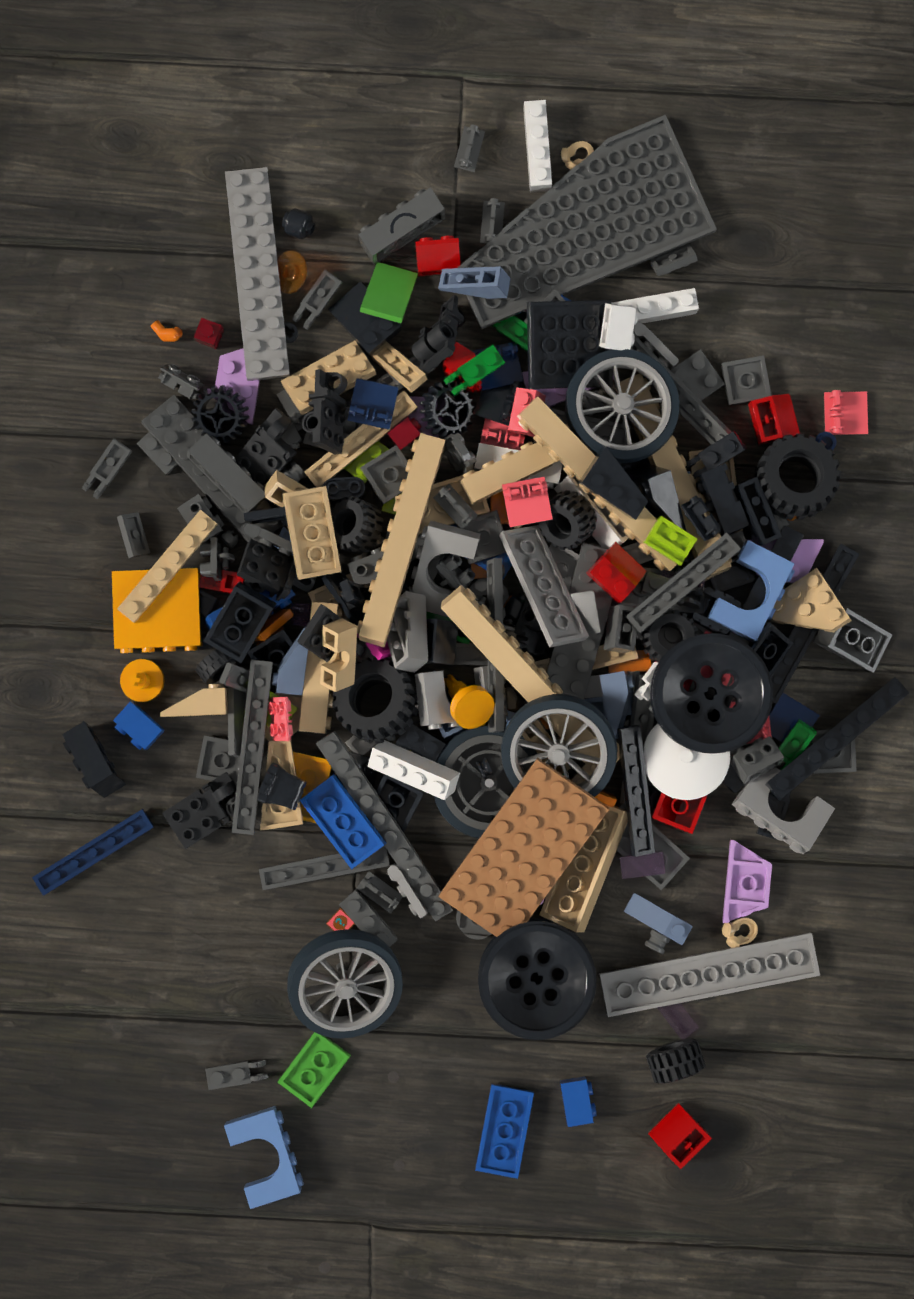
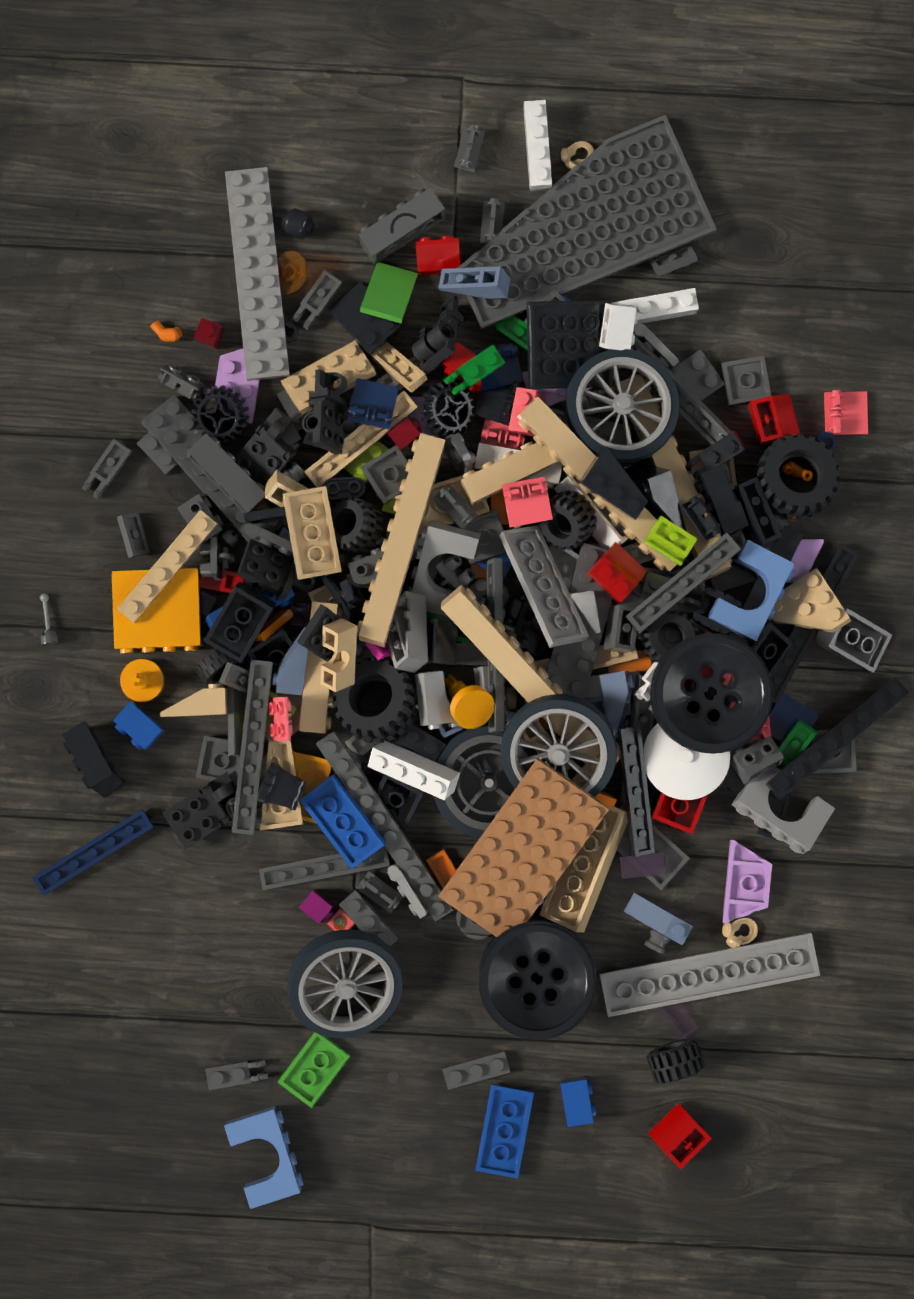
none -> hinge [40,593,59,645]
none -> magenta brick [299,890,334,924]
none -> orange tile [426,849,457,888]
none -> dark grey plate [442,1050,510,1090]
none -> orange arm [781,461,813,481]

